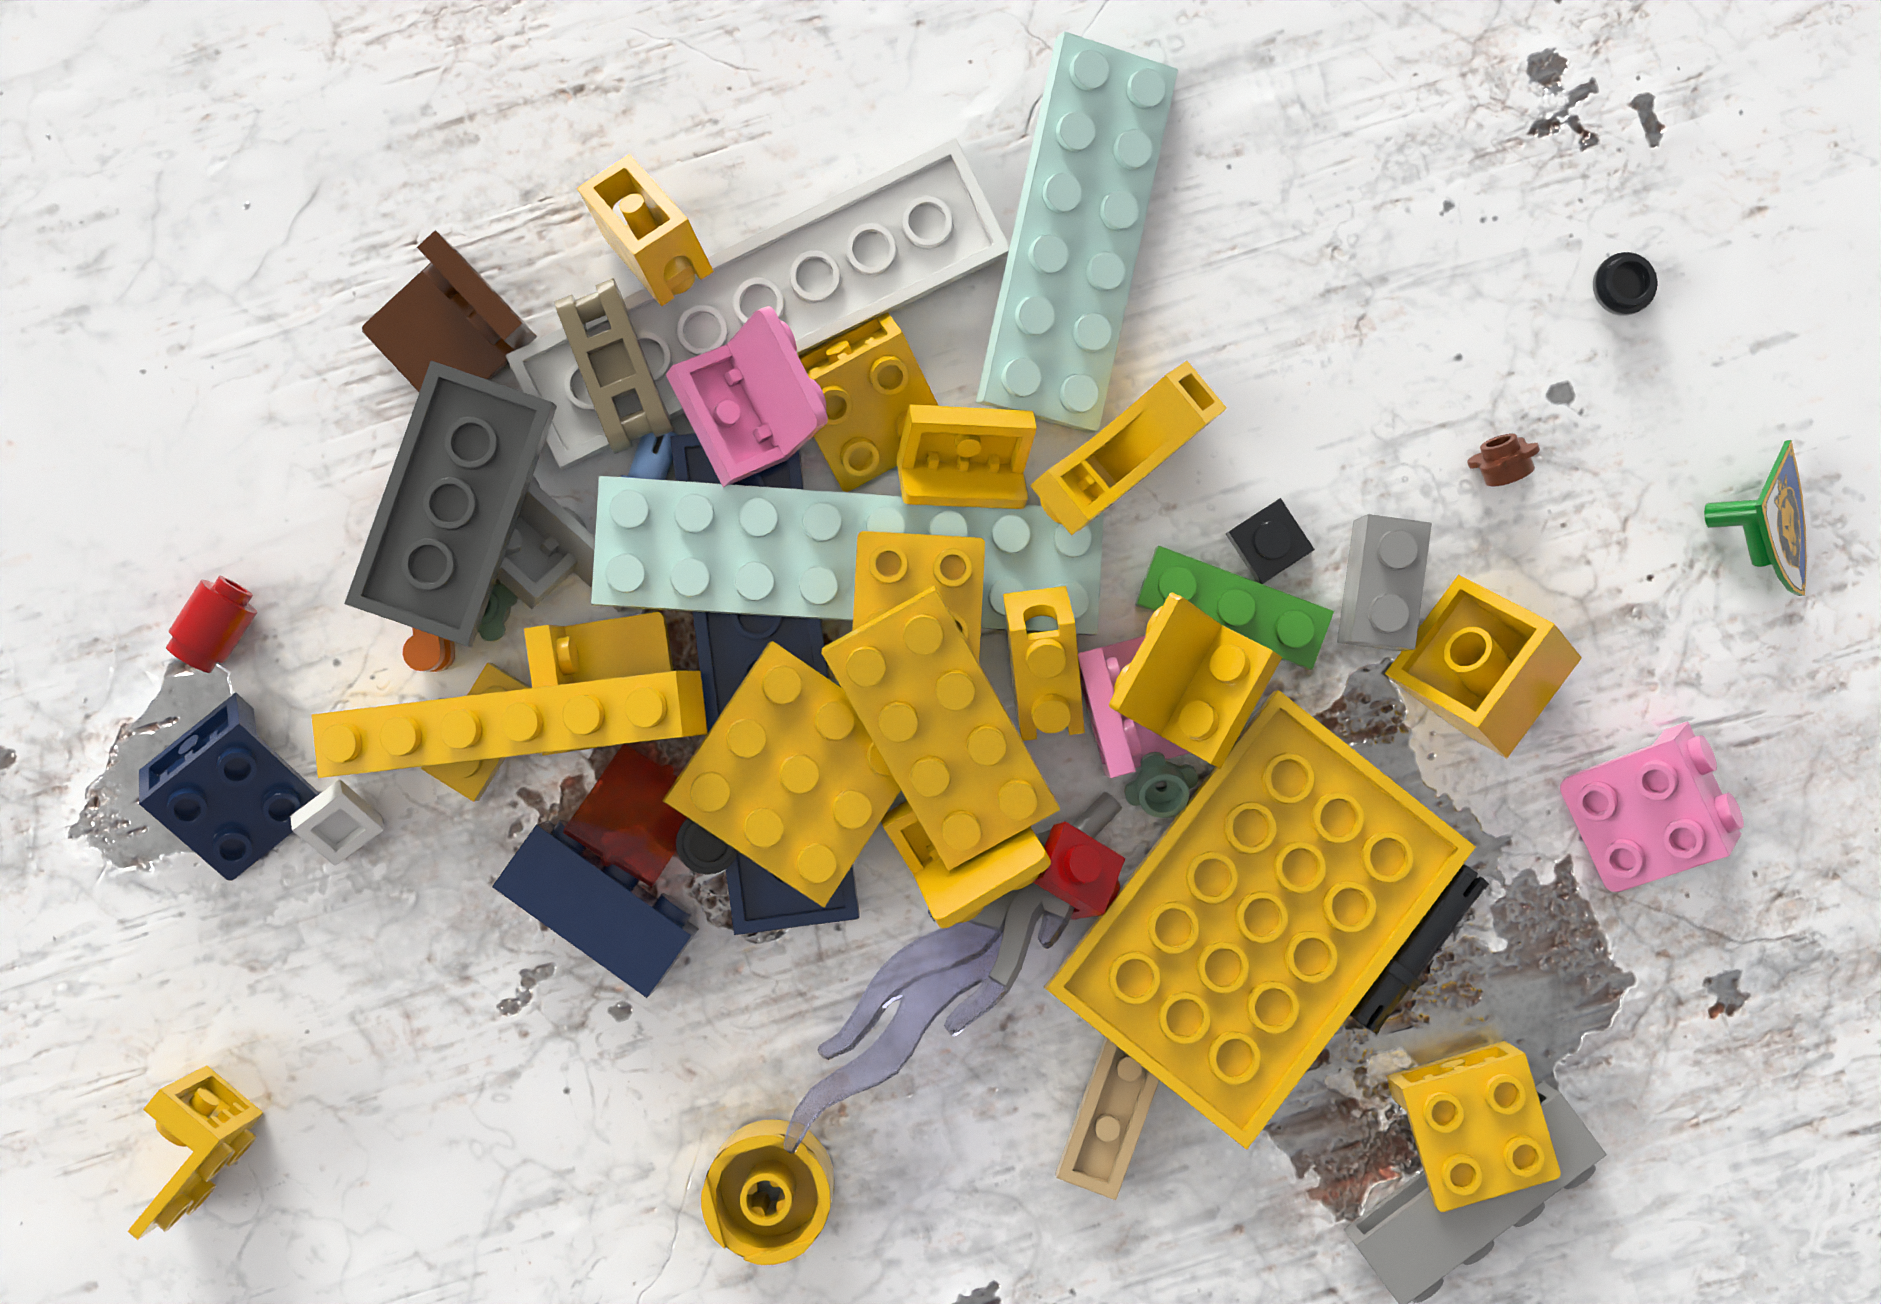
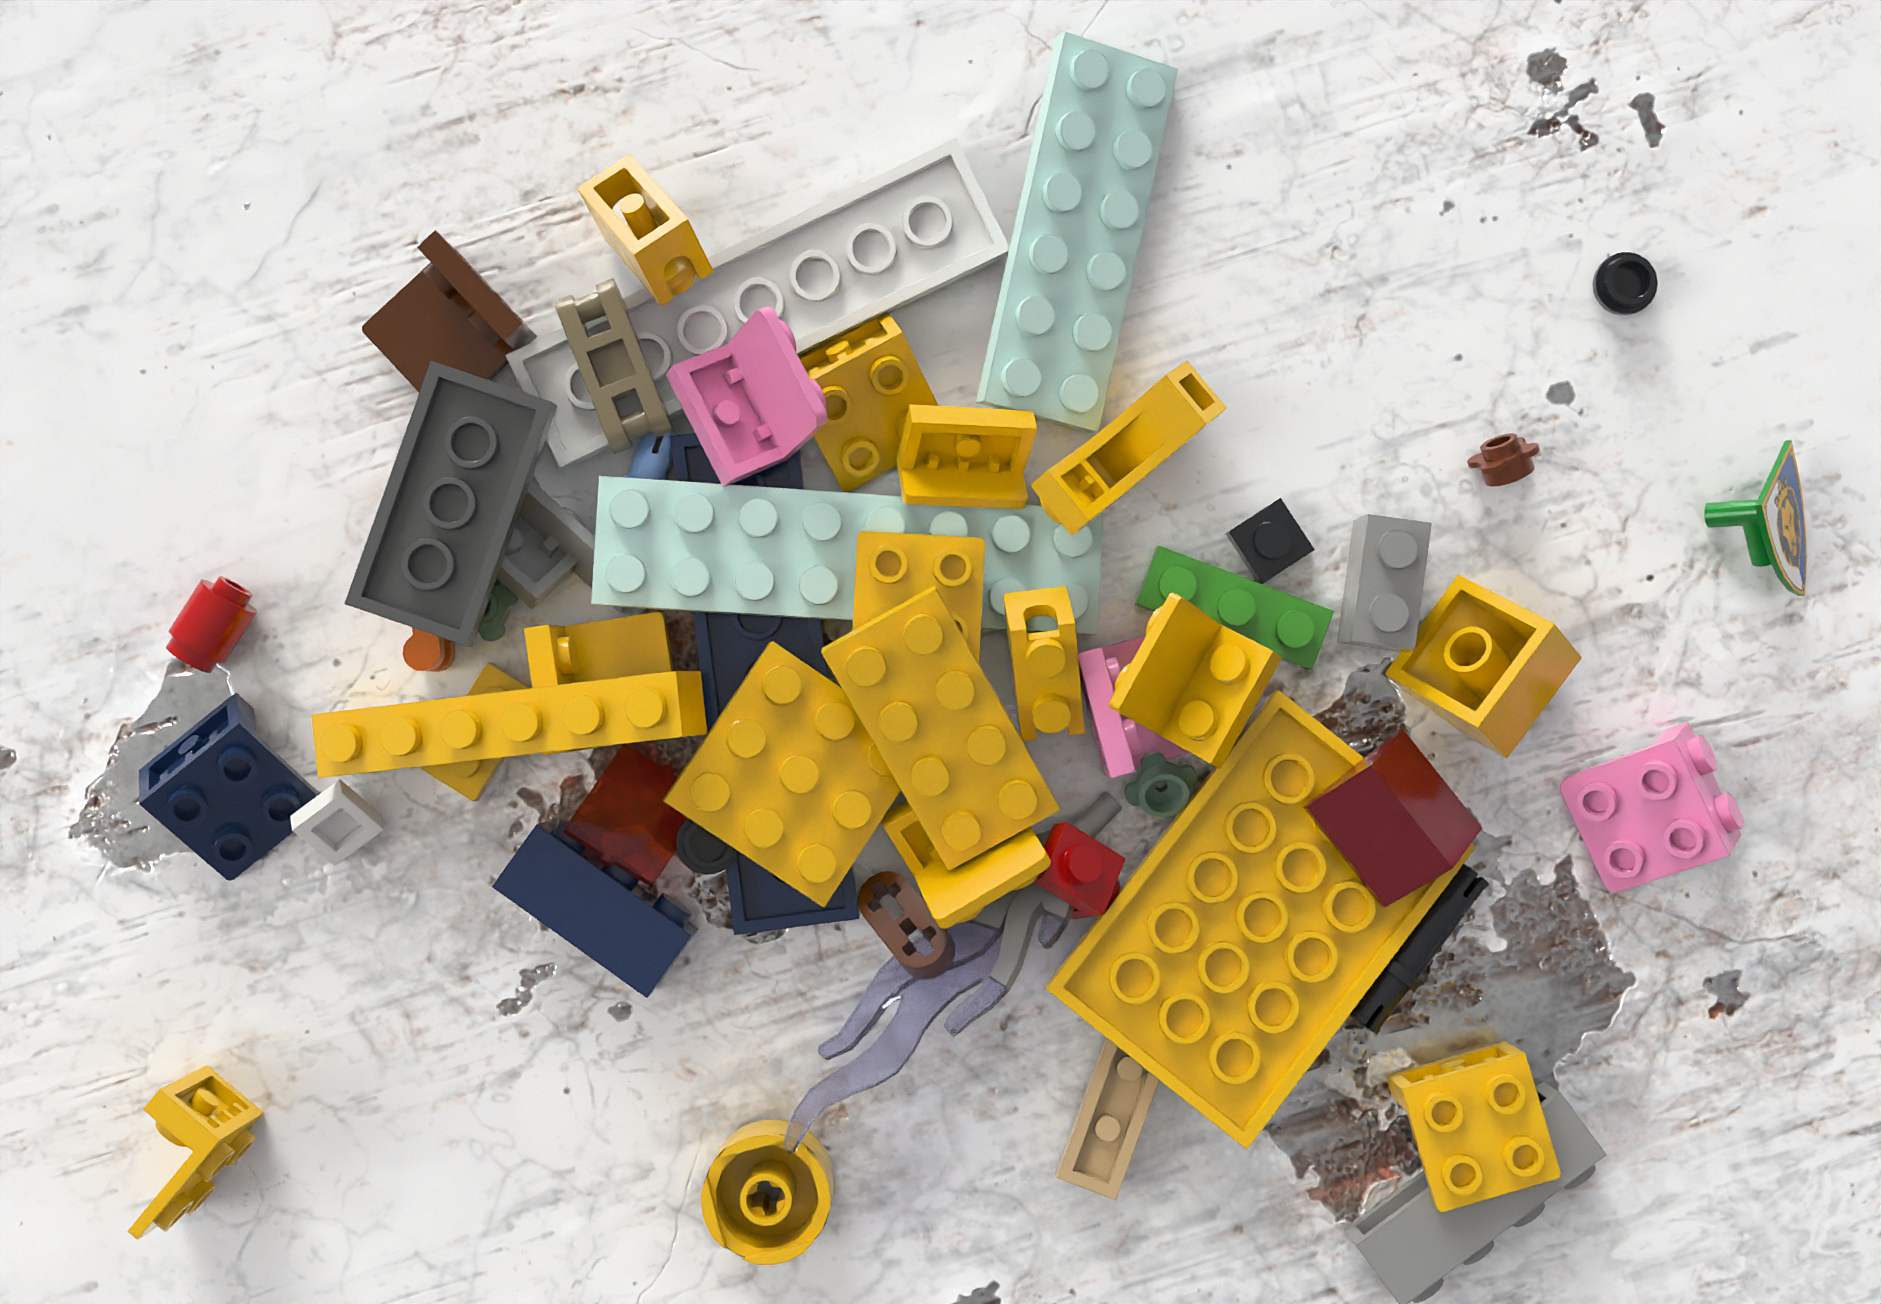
none -> reddish brown beam [858,871,955,980]
none -> dark red slope [1303,729,1482,907]

